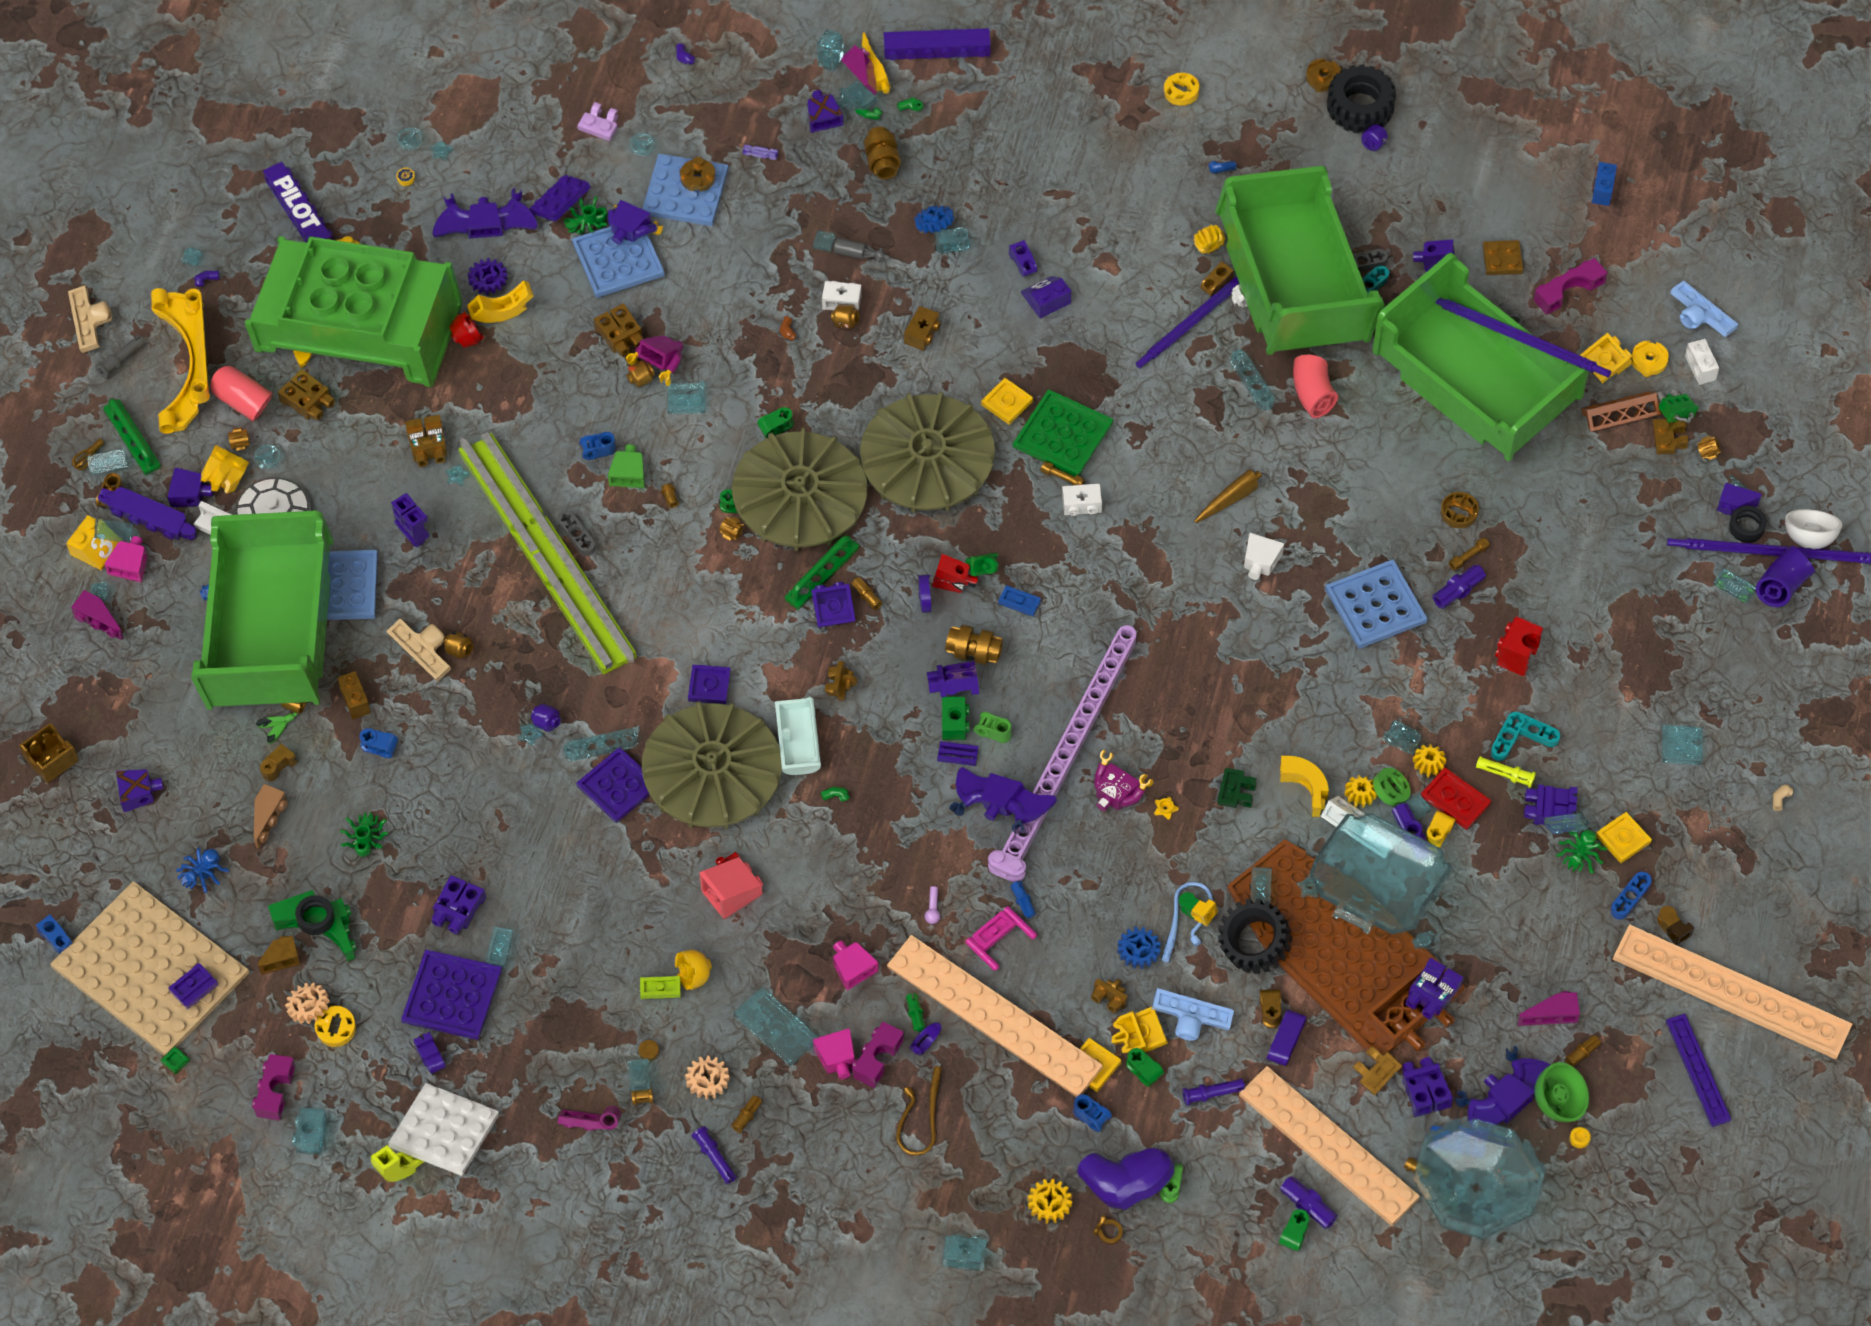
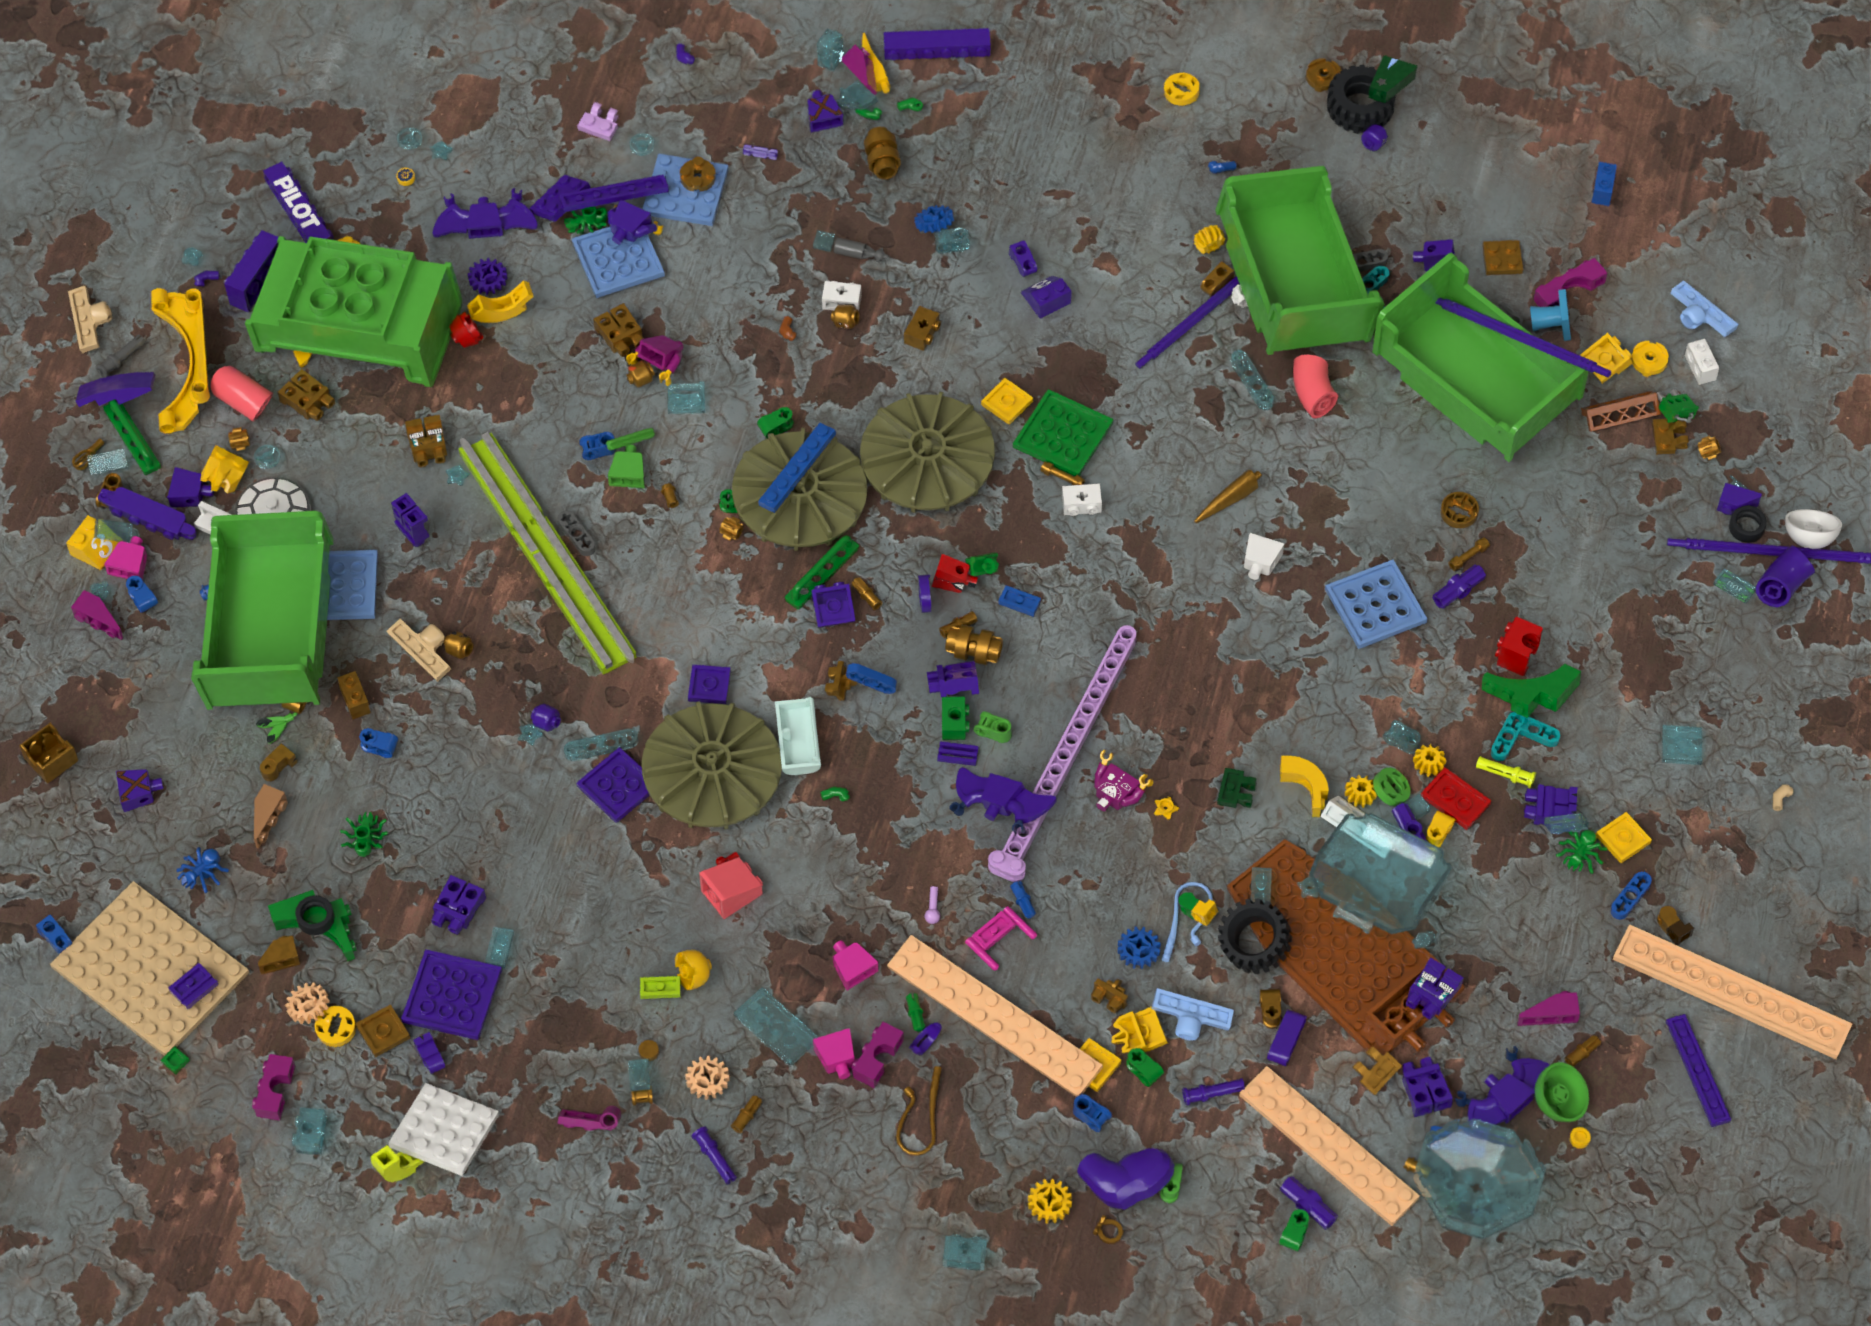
none -> dark purple slope [76,372,156,407]
none -> blue piece [126,576,158,613]
none -> dark purple brick [224,230,279,313]
none -> pearl gold plate [355,1004,411,1058]
none -> dark purple plate [559,174,669,212]
none -> bright green axle [606,428,655,450]
none -> blue plate [758,423,836,513]
none -> blue beam [846,663,897,694]
none -> pearl gold pin [939,611,978,639]
none -> dark green slope [1368,55,1418,103]
none -> green arch [1482,663,1581,718]
none -> dark azure plant [1530,289,1571,341]

